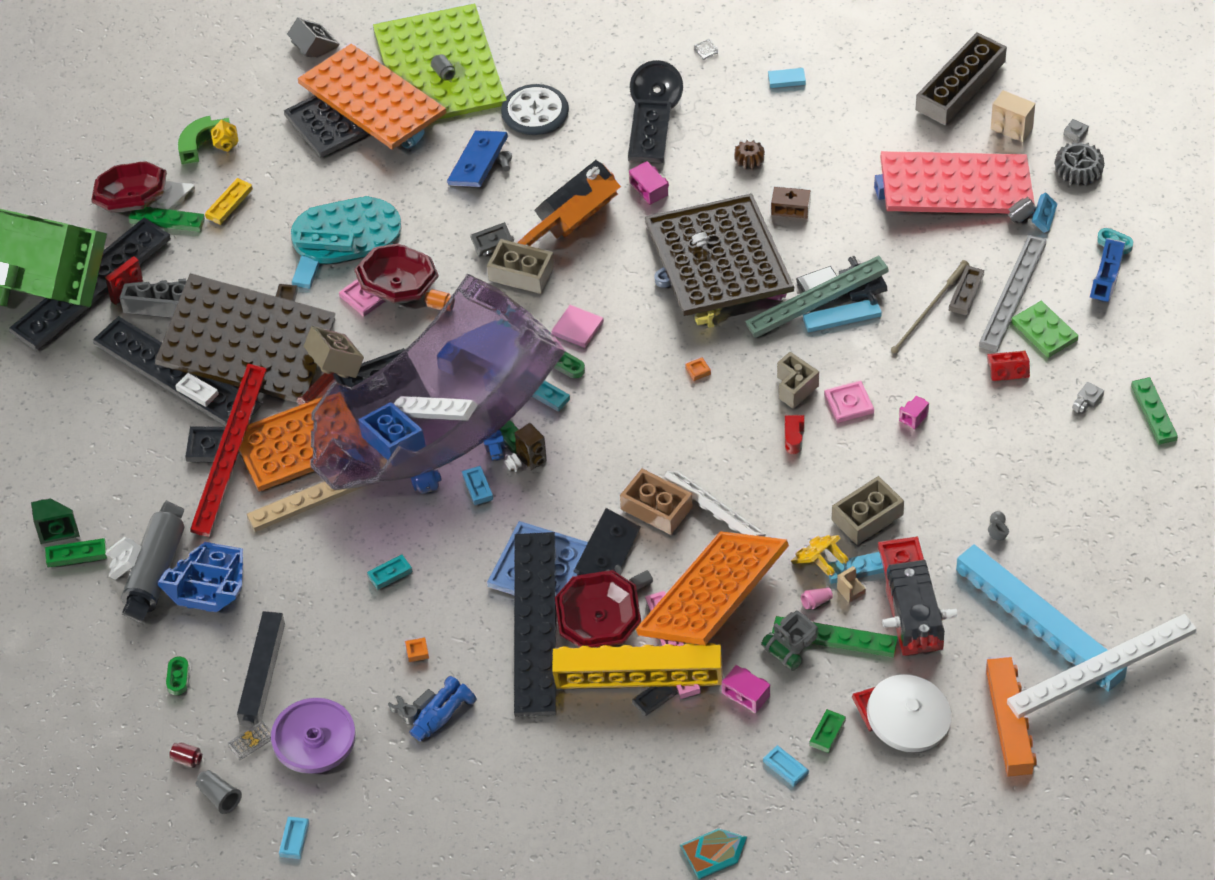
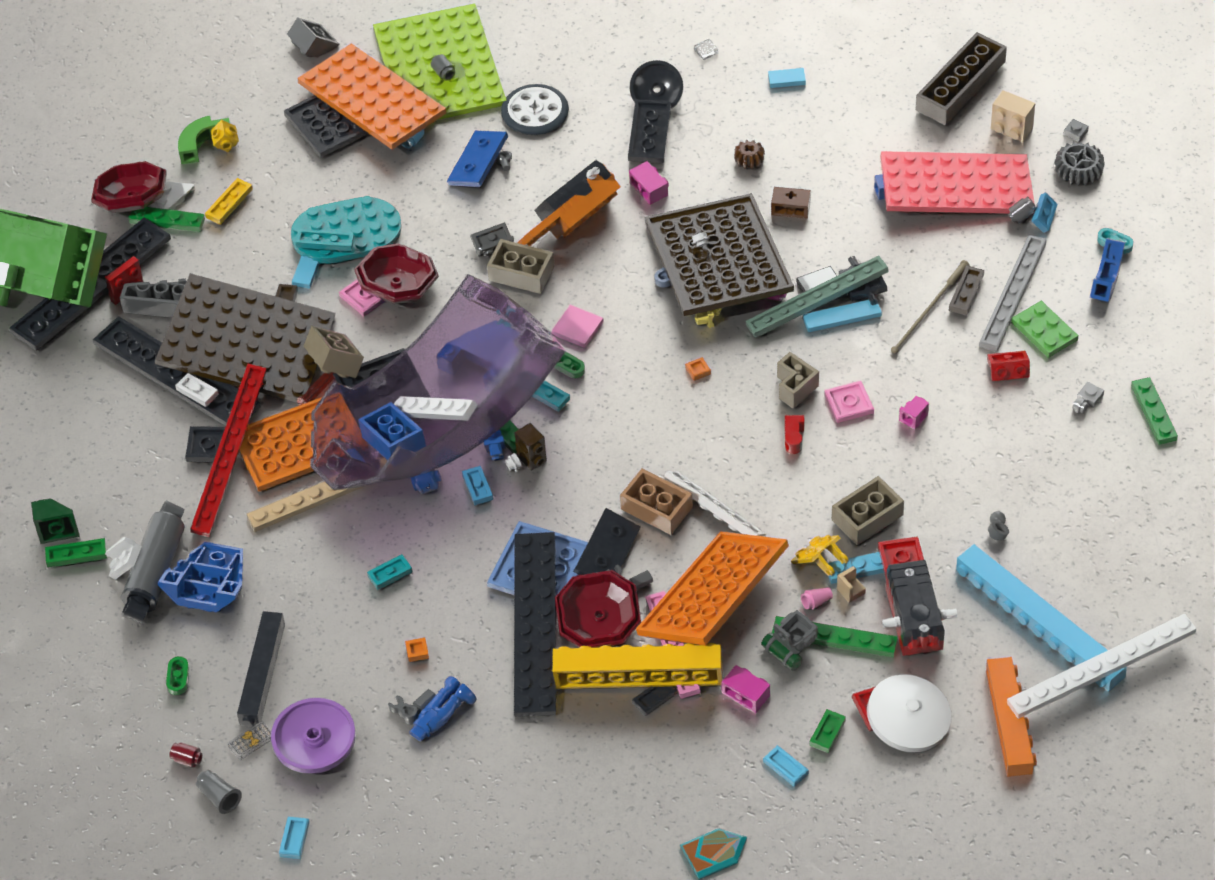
orange brick [424,289,454,311] -> none

